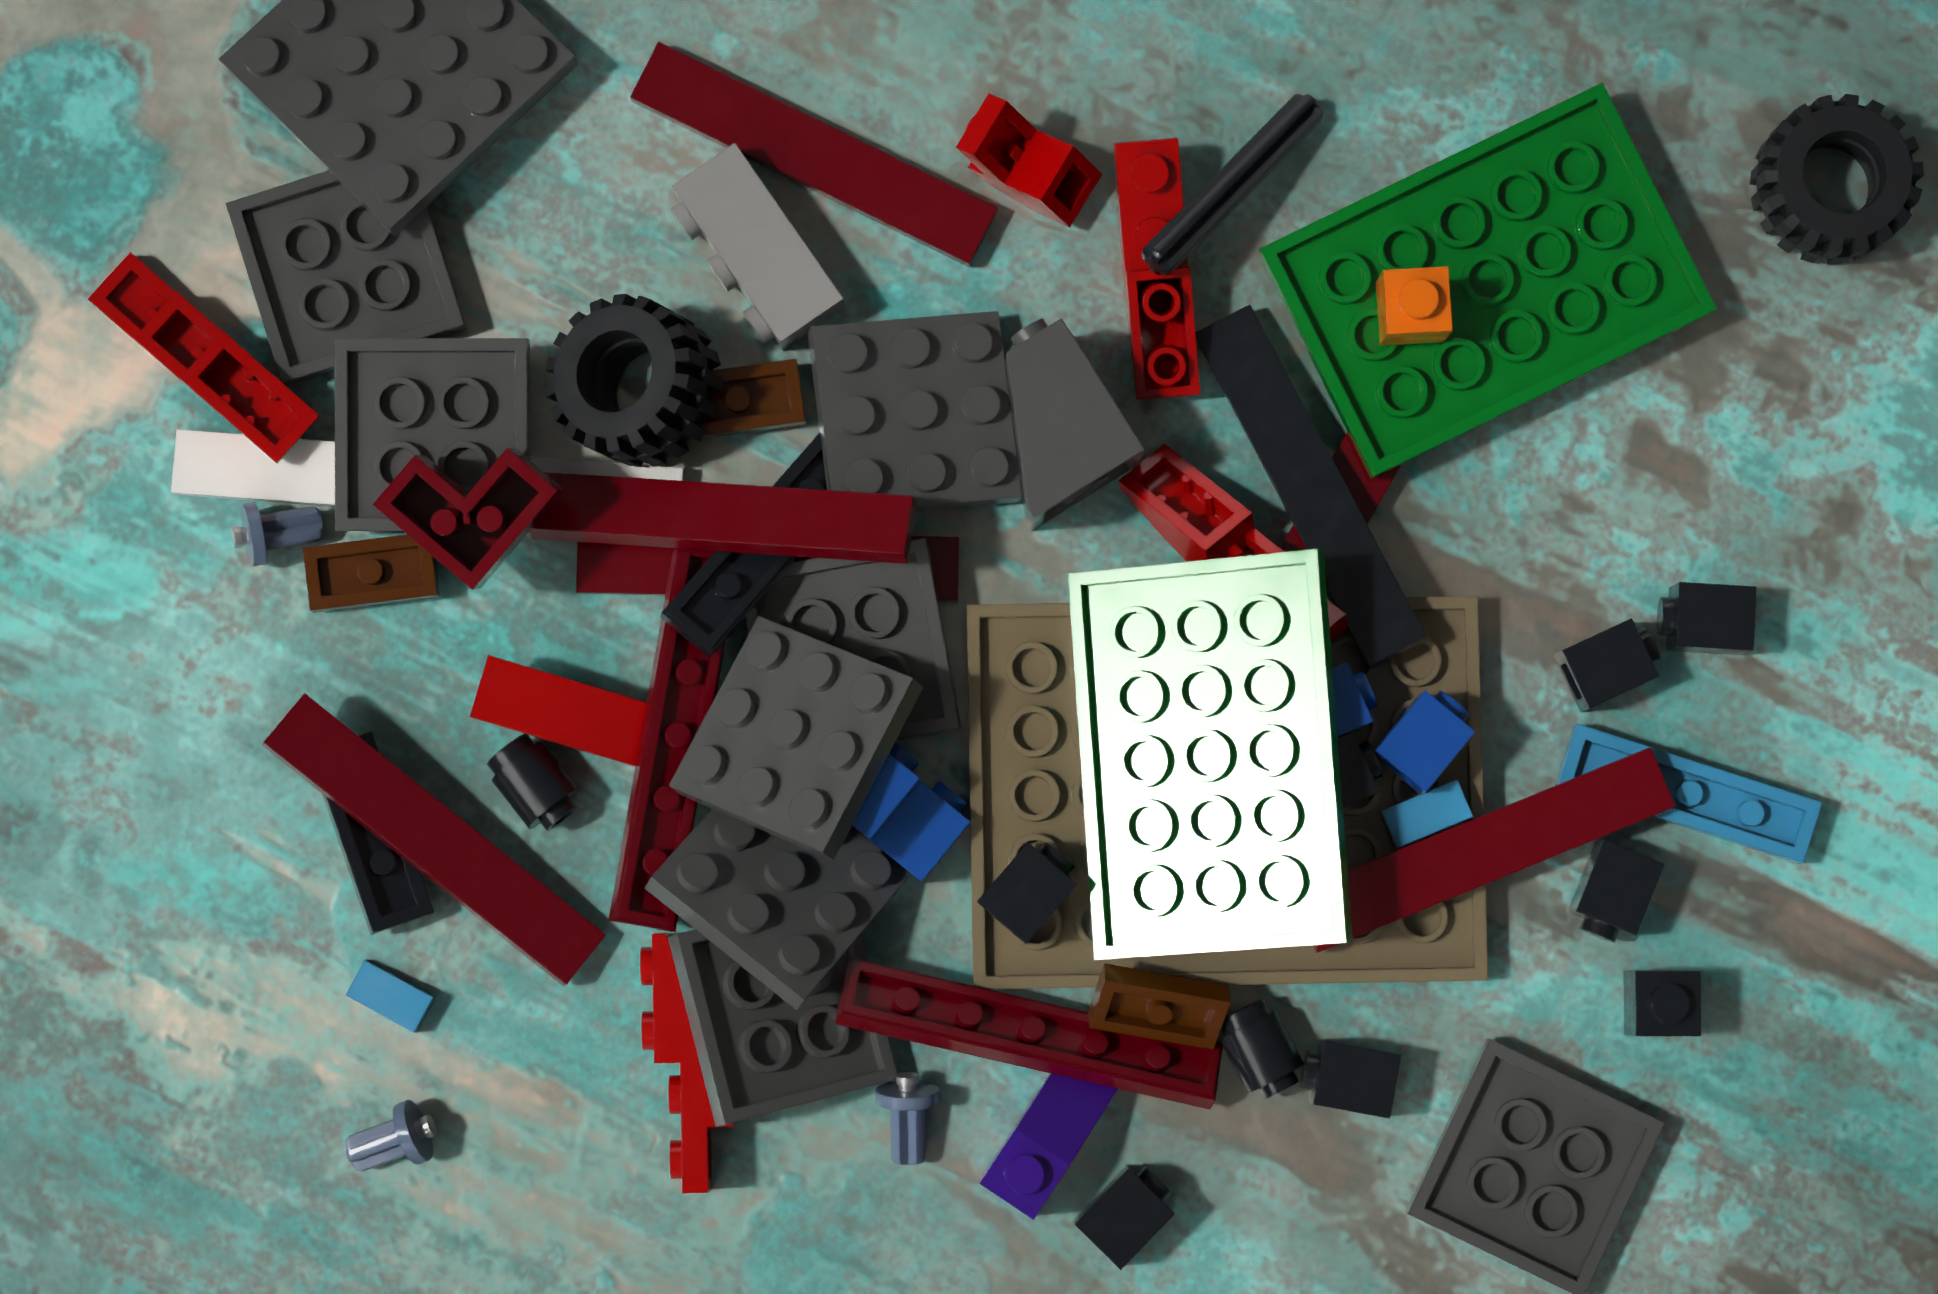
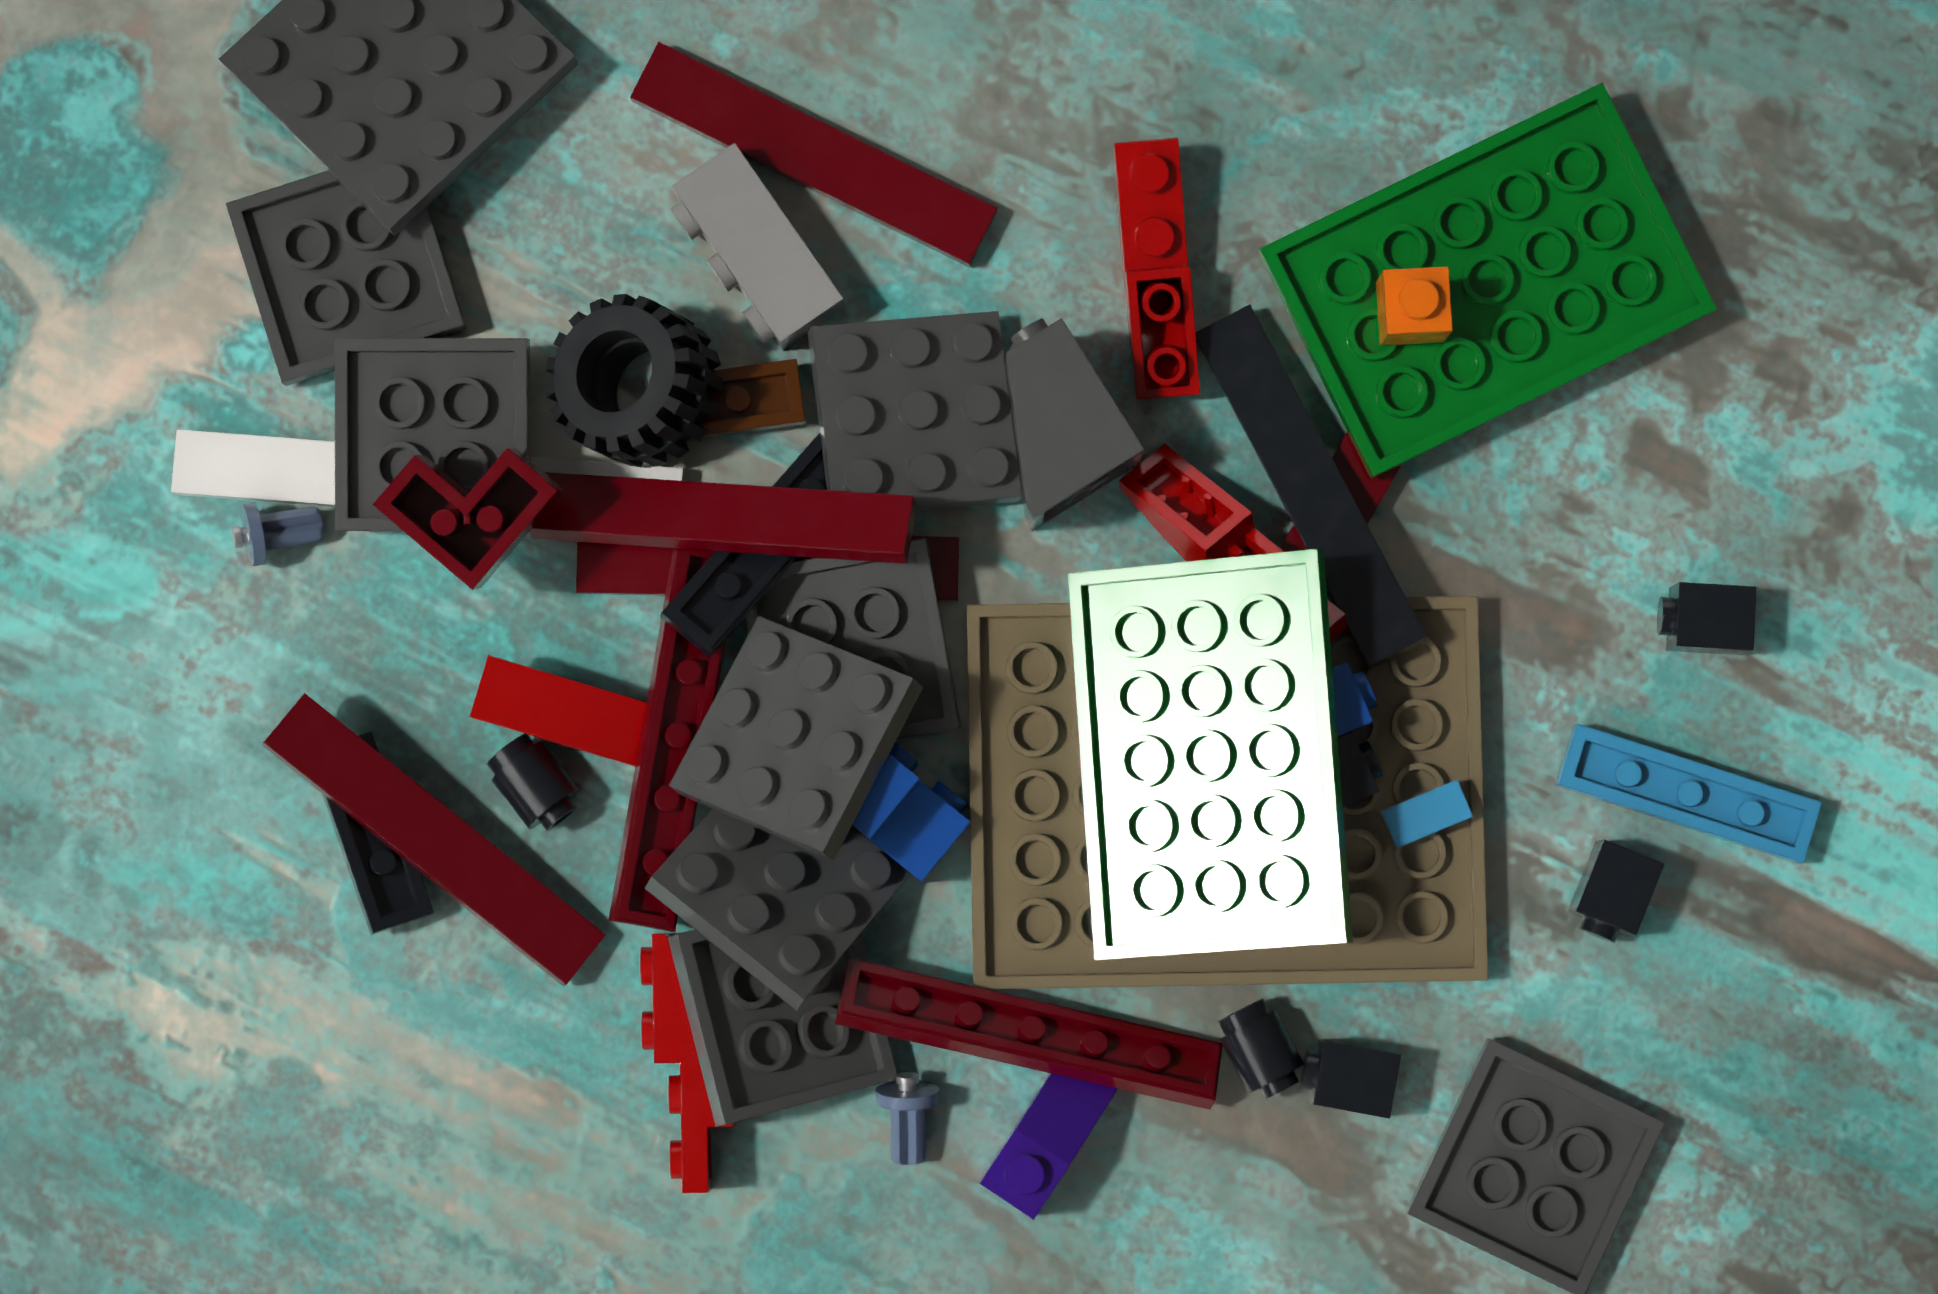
red slope [88,252,320,464] -> none
reddish brown plate [303,535,440,613] -> none
sand blue piece [345,1100,437,1172] -> none
dark azure piece [346,960,436,1033] -> none
red brick [956,93,1103,228] -> none
black brick [977,842,1077,945] -> none
black brick [1073,1165,1175,1270] -> none
reddish brown plate [1088,963,1231,1050] -> none
black axle [1141,94,1323,276] -> none
dark red tile [1313,747,1676,953] -> none
blue brick [1373,690,1476,794] -> none
black brick [1554,618,1661,712] -> none
black brick [1623,971,1701,1036] -> none
black tyre [1750,94,1924,265] -> none

